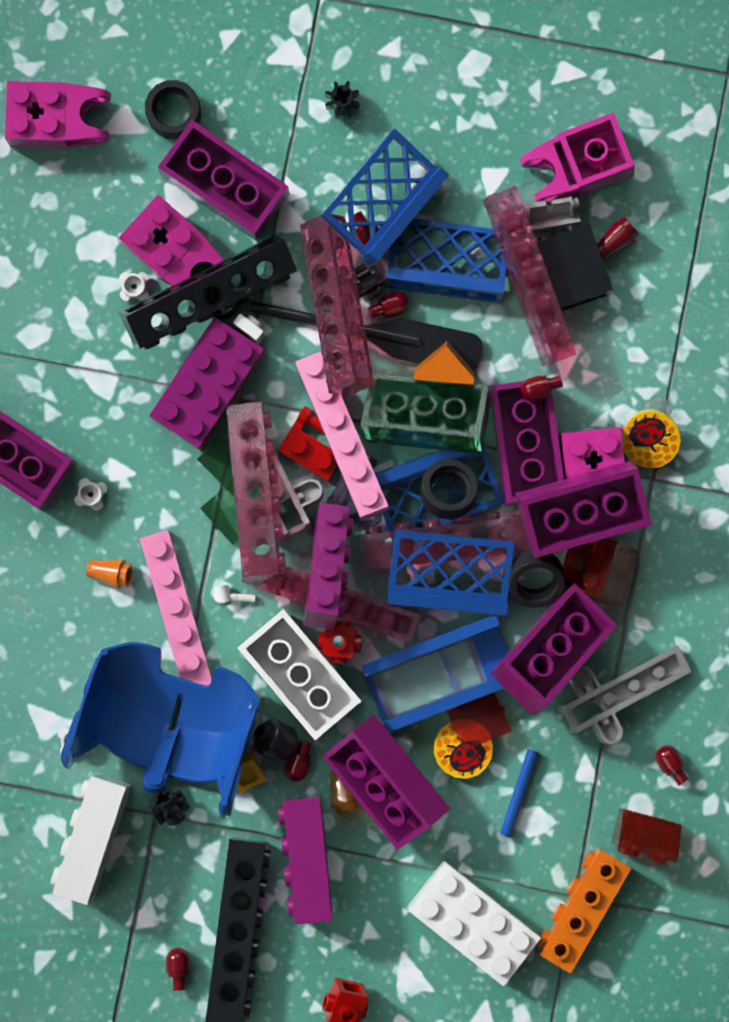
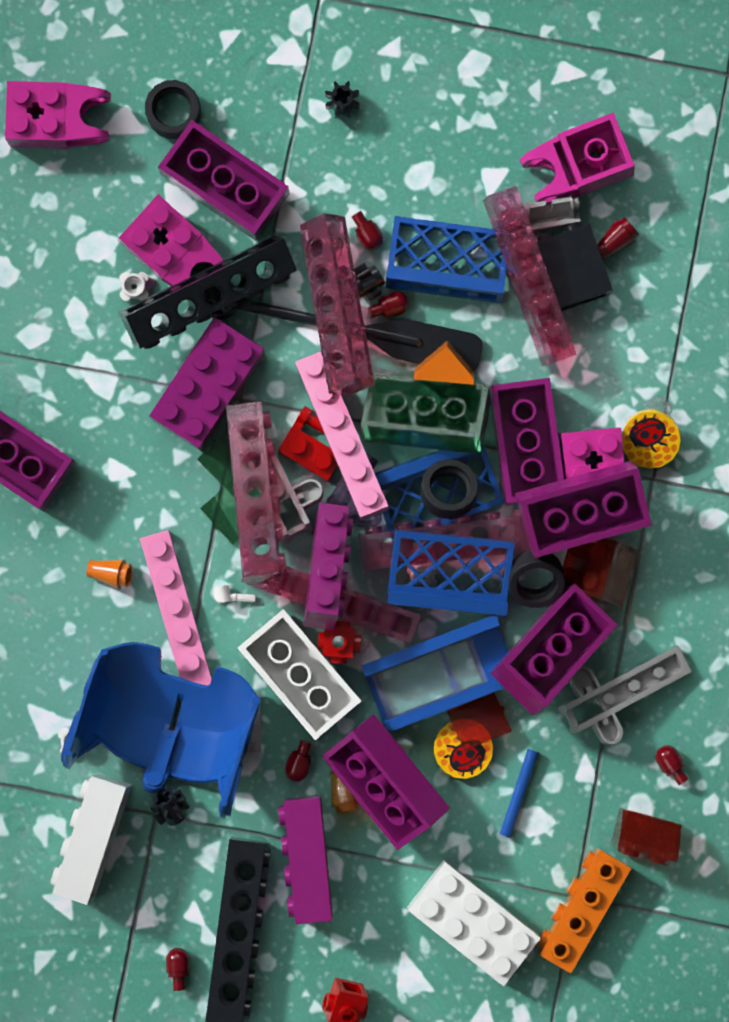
white plate [74,478,107,511] -> none
white plate [233,314,265,345] -> none
yellow plate [237,753,267,794] -> none
black head [254,718,299,762] -> none
blue fence [320,129,449,265] -> none
dark red cylinder [521,375,563,402] -> none

